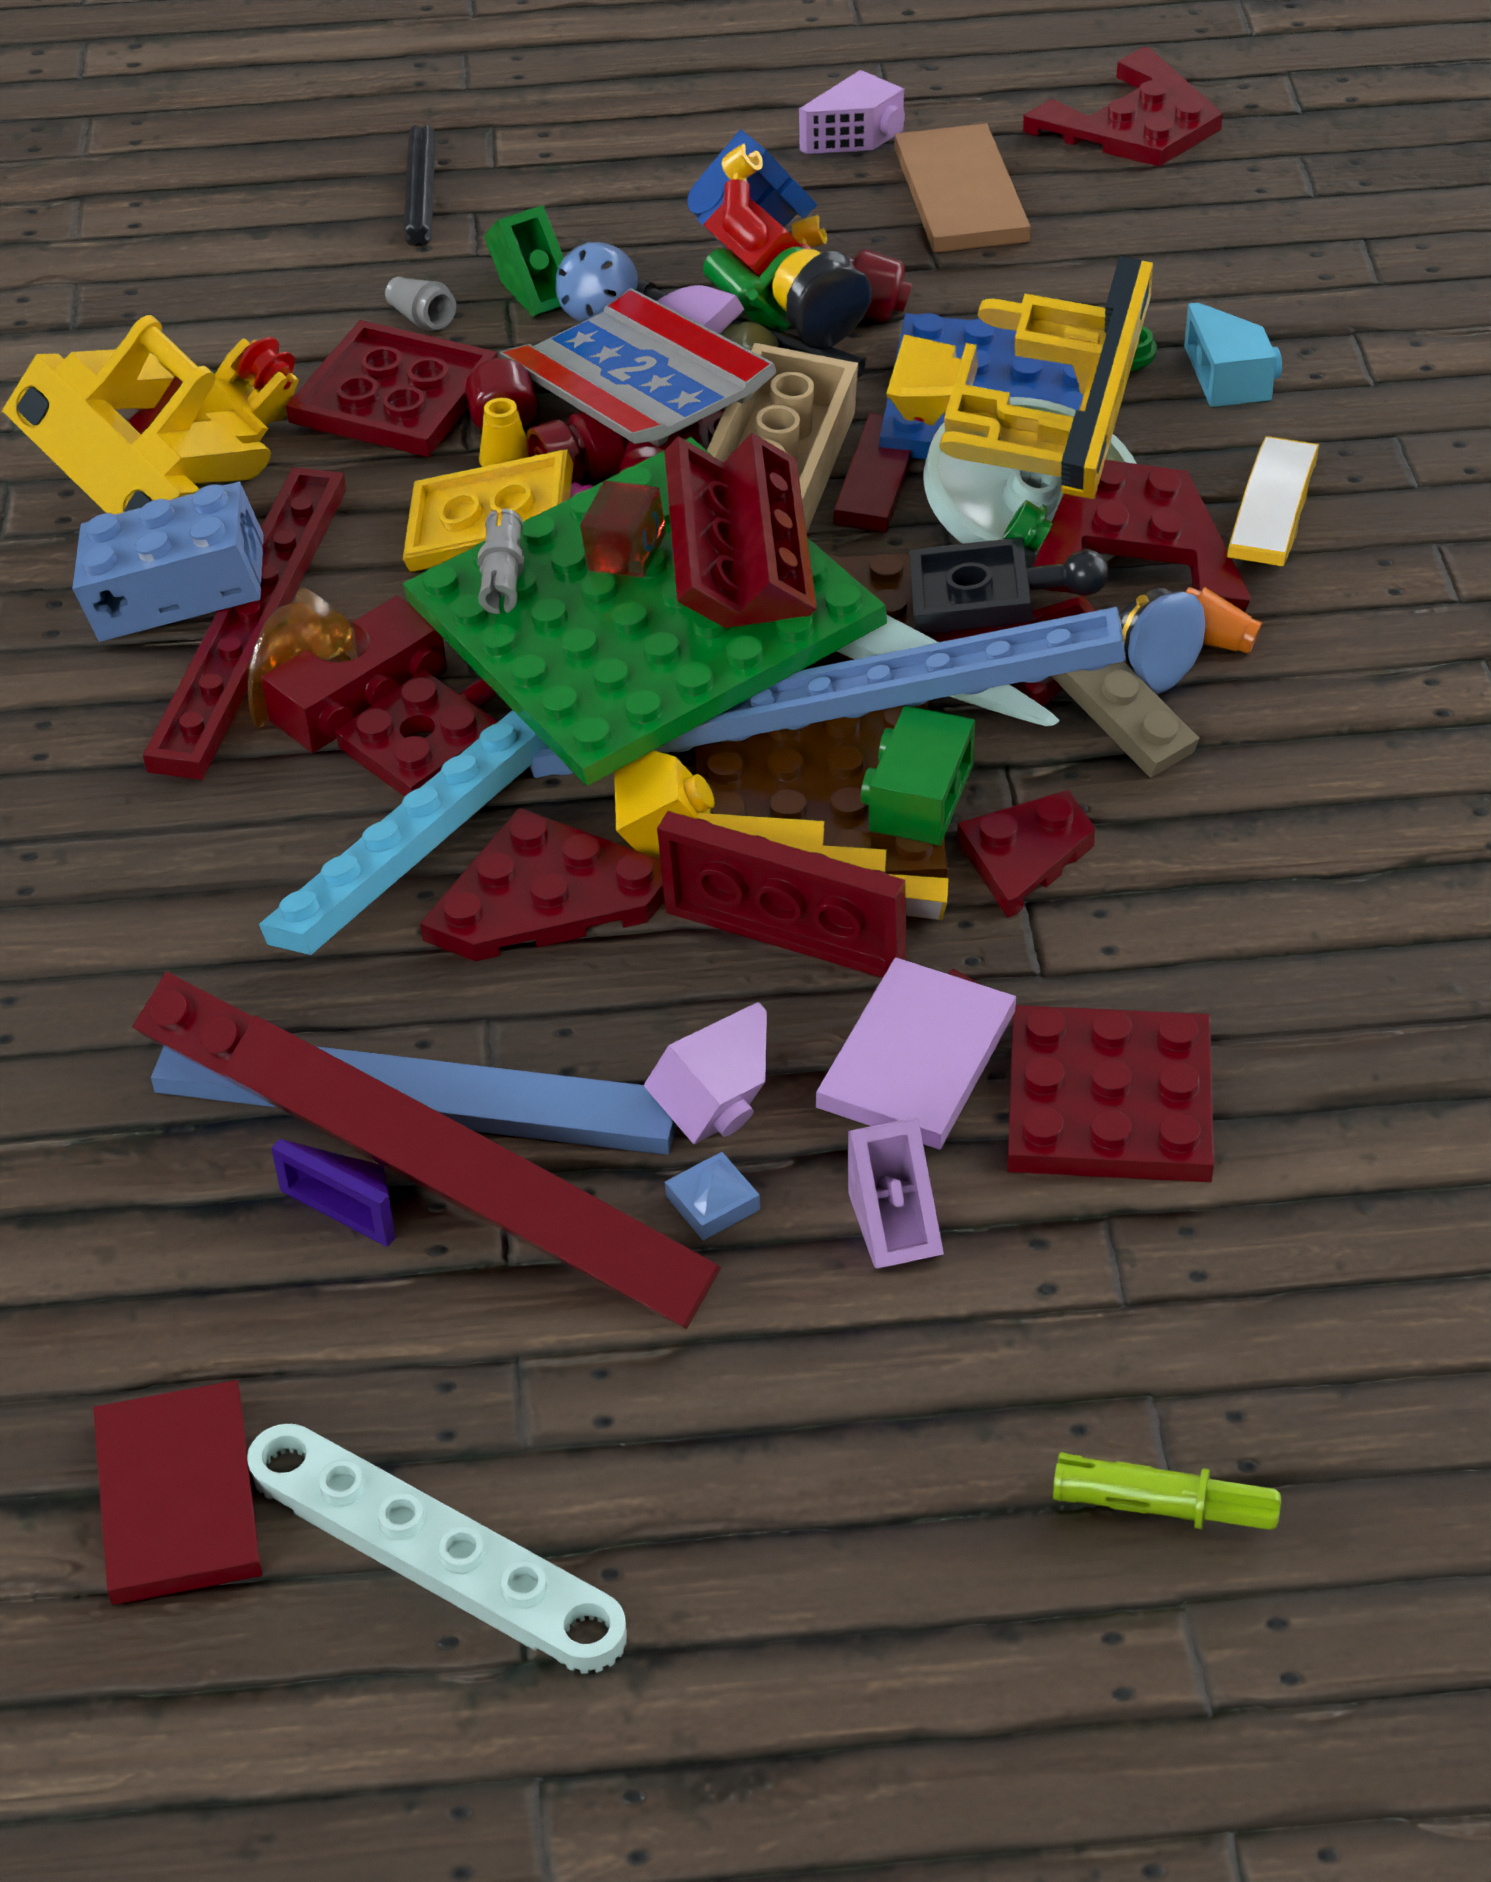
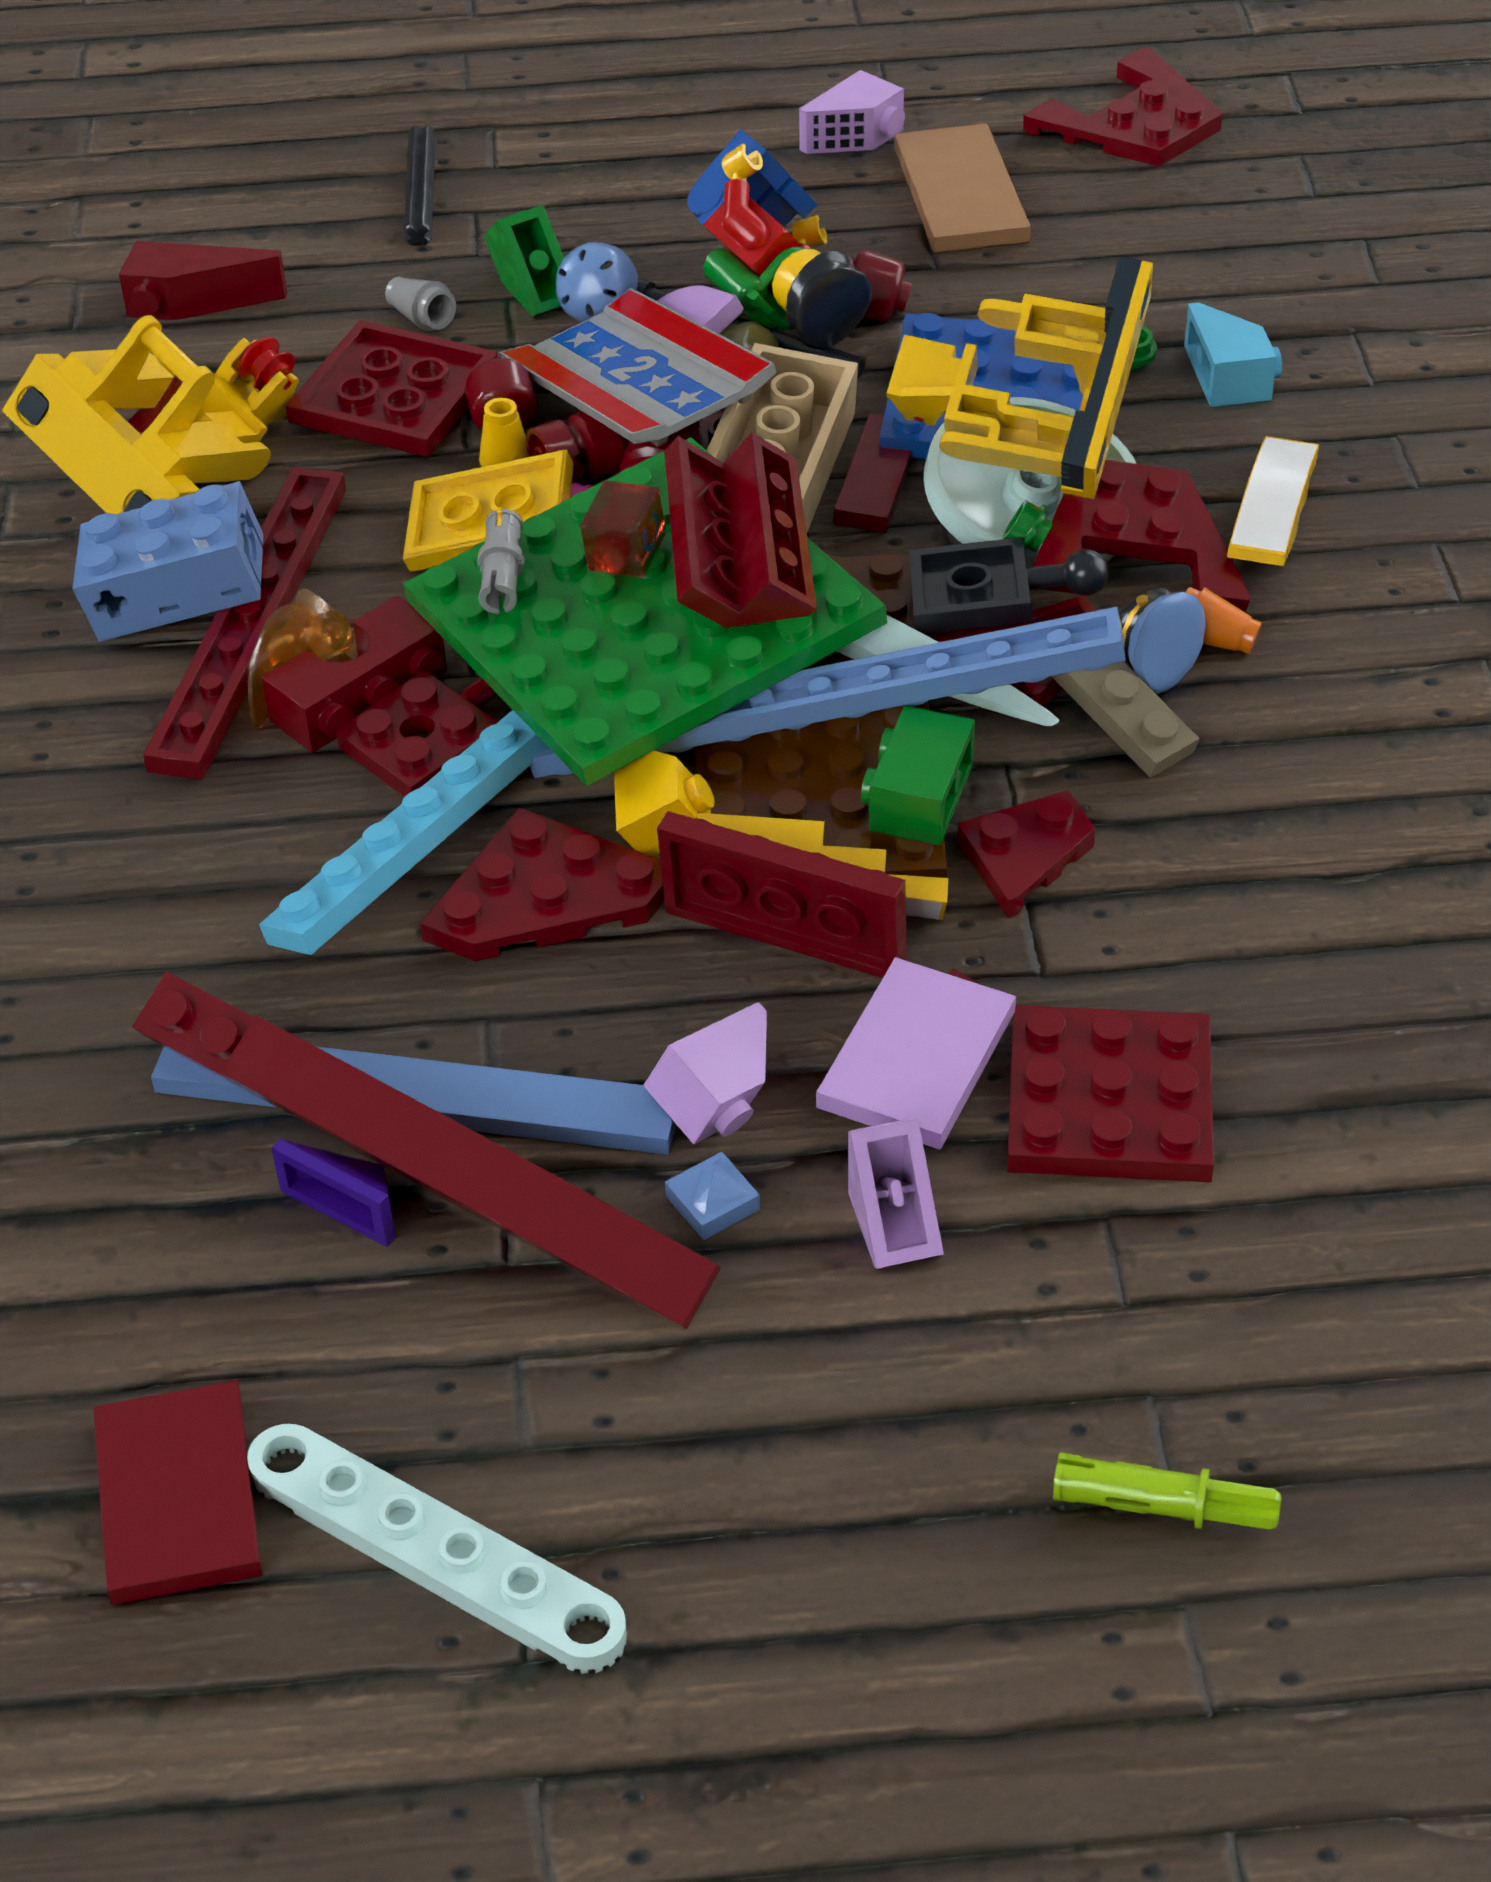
none -> dark red slope [118,241,288,320]

